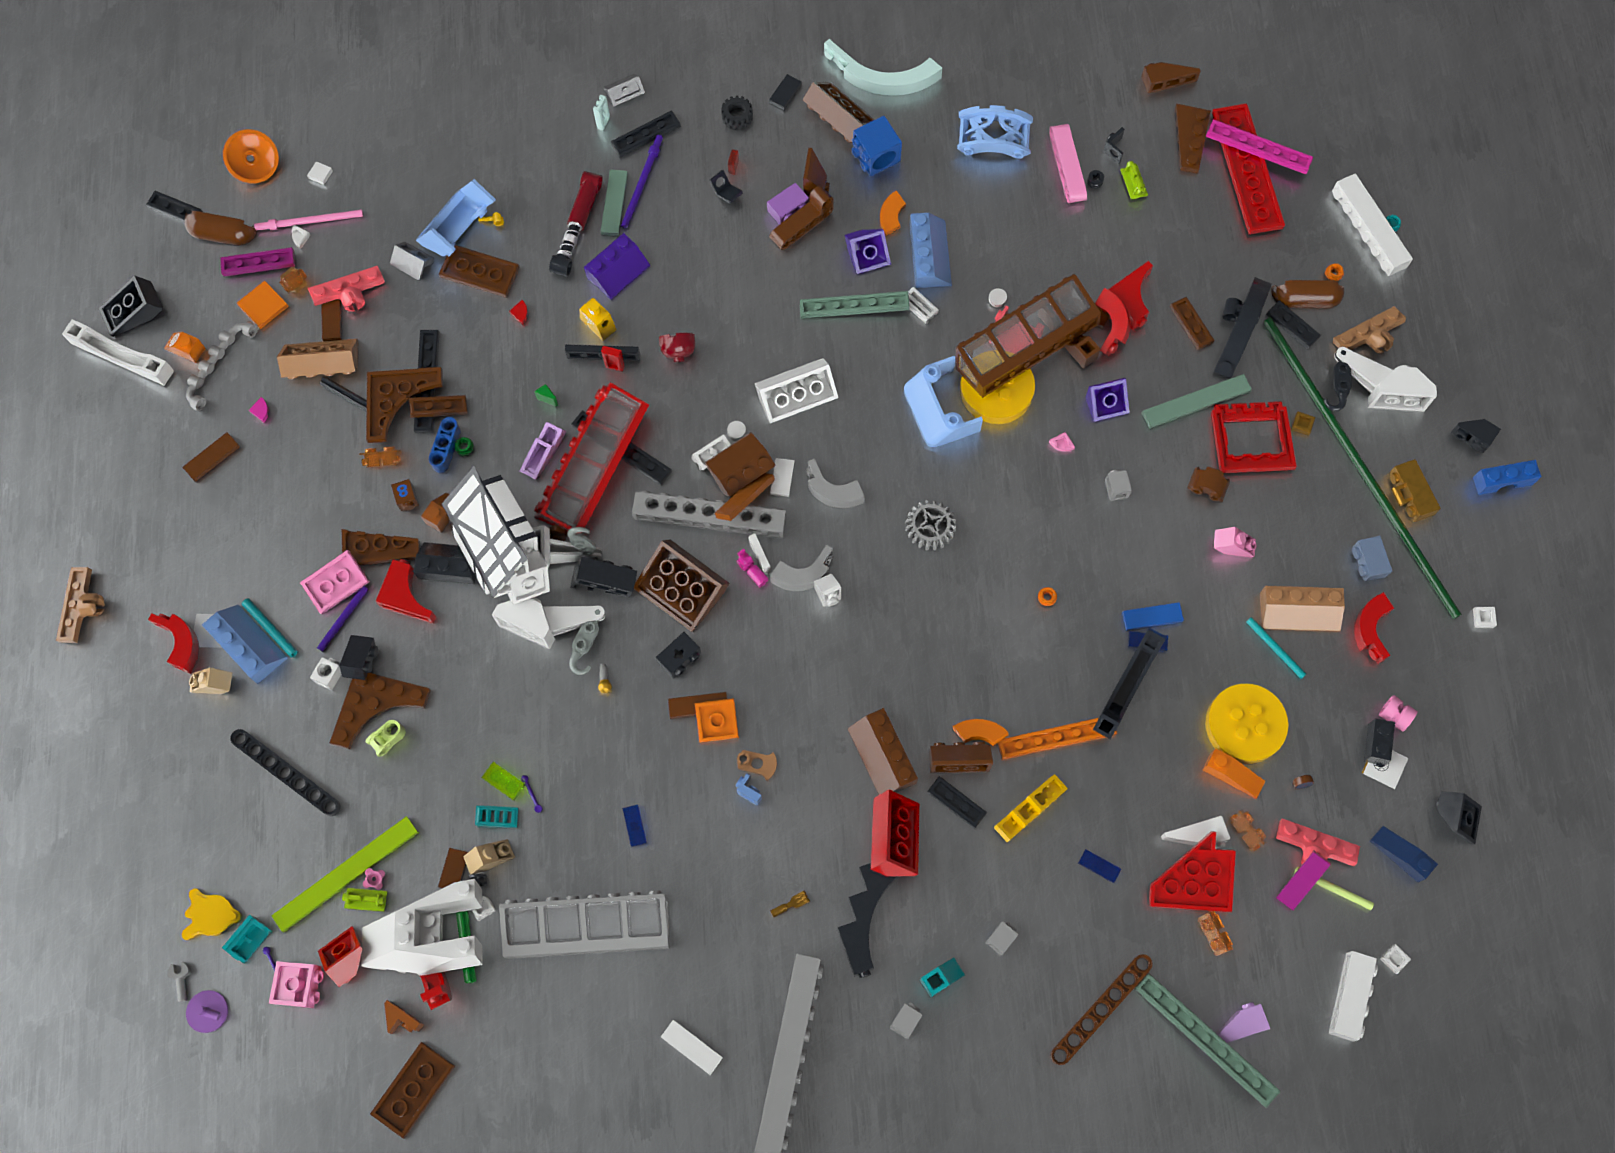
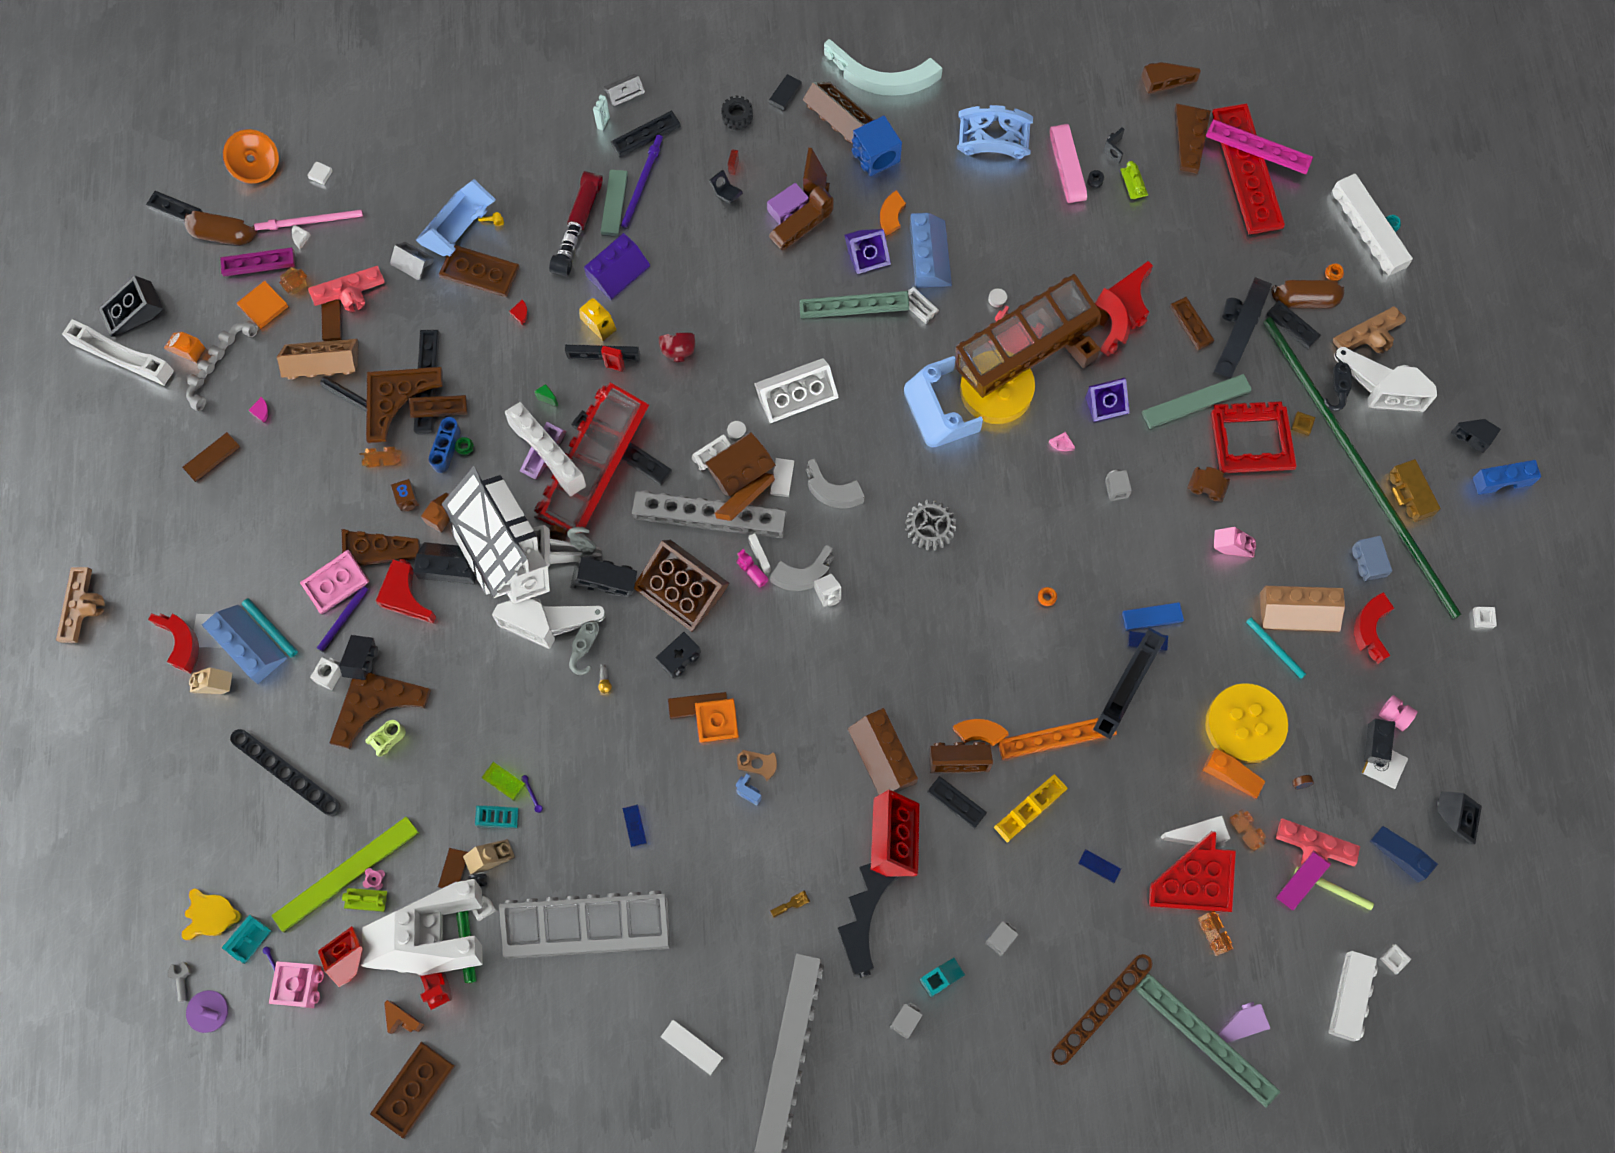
none -> white arch [505,402,586,497]

